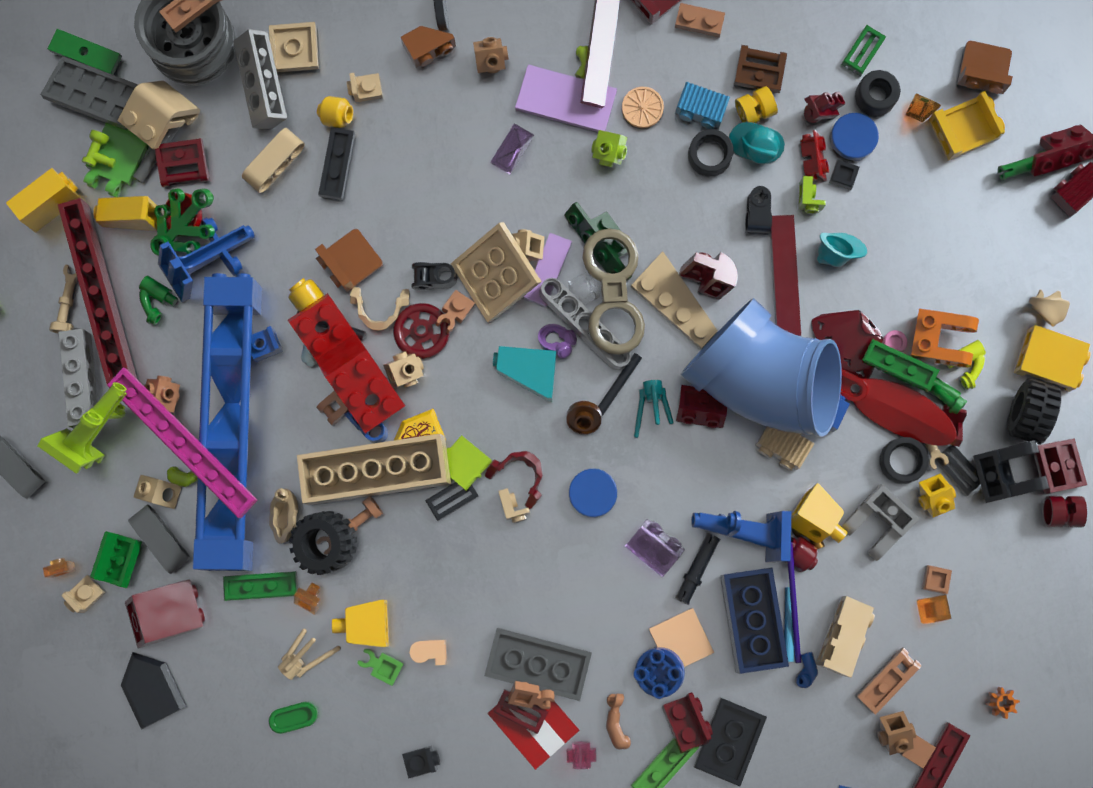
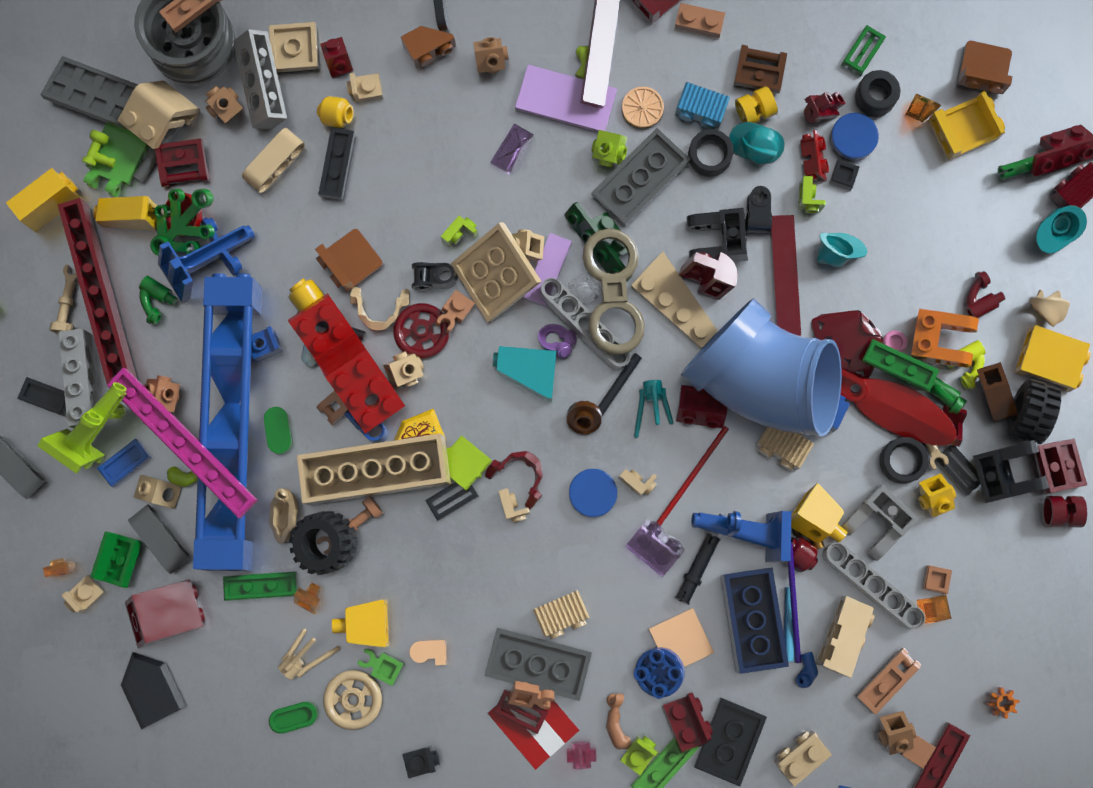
green tile [47,29,122,75] -> none
none -> black tile [17,377,66,416]
none -> blue tile [97,438,152,487]
none -> medium nougat brick [205,86,243,123]
none -> green tile [264,407,292,455]
none -> dark red bracket [320,37,353,77]
none -> tan plate [323,670,382,730]
none -> lime bracket [441,215,478,247]
none -> tan brick [533,590,590,639]
none -> dark grey plate [591,128,691,226]
none -> tan bracket [618,469,657,497]
none -> lime bracket [620,735,658,775]
none -> red axle [656,426,729,526]
none -> black brick [686,208,748,262]
none -> tan bracket [774,731,832,787]
none -> light grey beam [822,543,925,629]
none -> dark red plant [965,271,1006,318]
none -> reddish brown slope [977,362,1018,423]
none -> teal piece [1036,206,1087,253]

